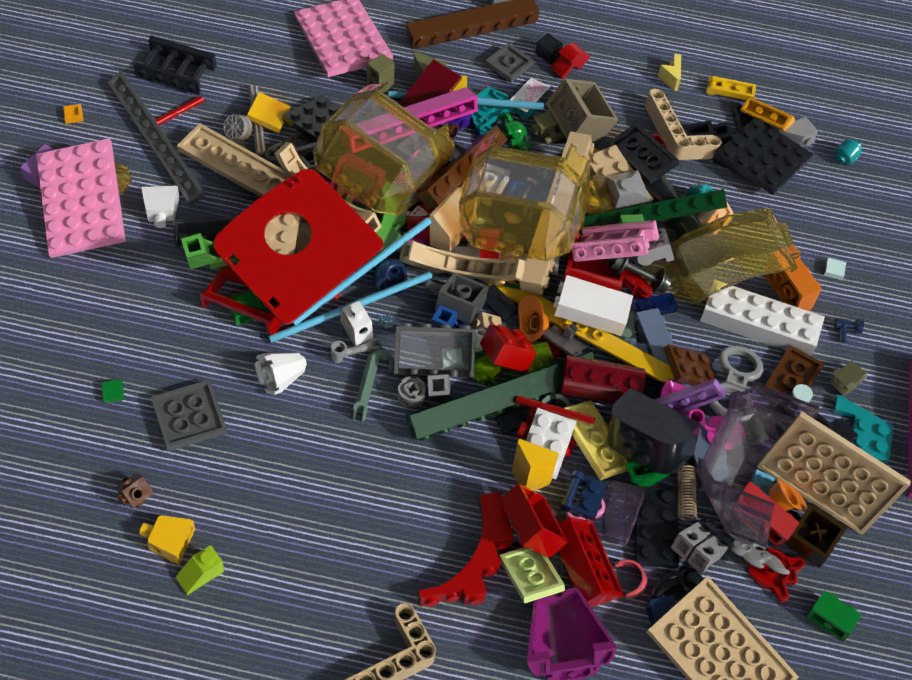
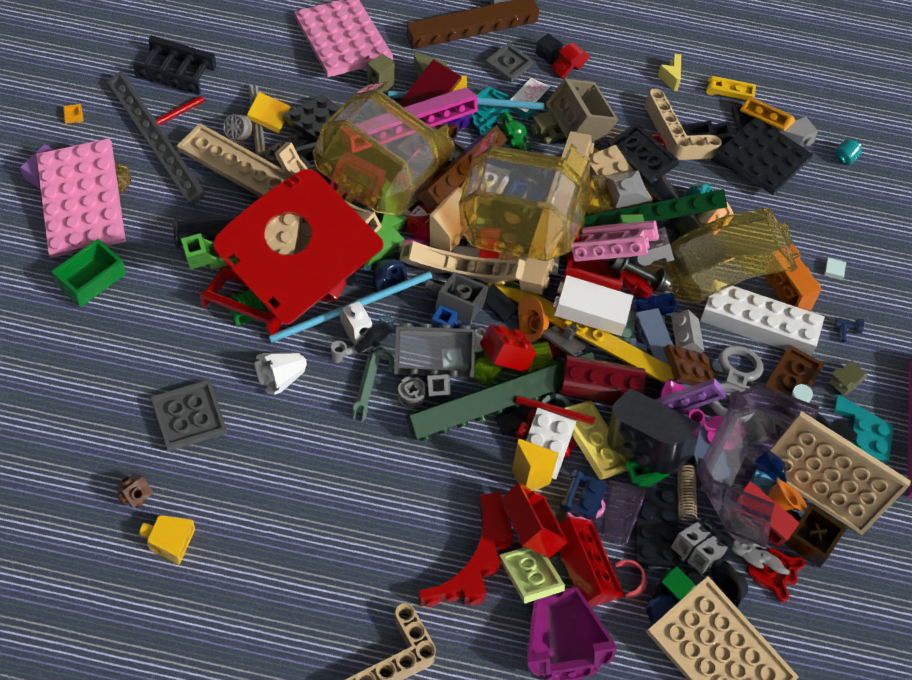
green tile [102,379,125,403] -> none
white torso [142,186,180,228] -> none
lime slope [175,545,224,595] -> none
medium azure piece [293,217,432,326] -> none
tan bracket [471,312,502,330] -> none
green brick [806,590,862,642] -> none
none -> green piece [52,239,126,308]
none -> black tile [354,322,389,354]
none -> green brick [662,567,696,601]
none -> light grey brick [671,310,705,353]
none -> black piece [711,559,748,608]
none -> clear blue tile [754,450,787,483]

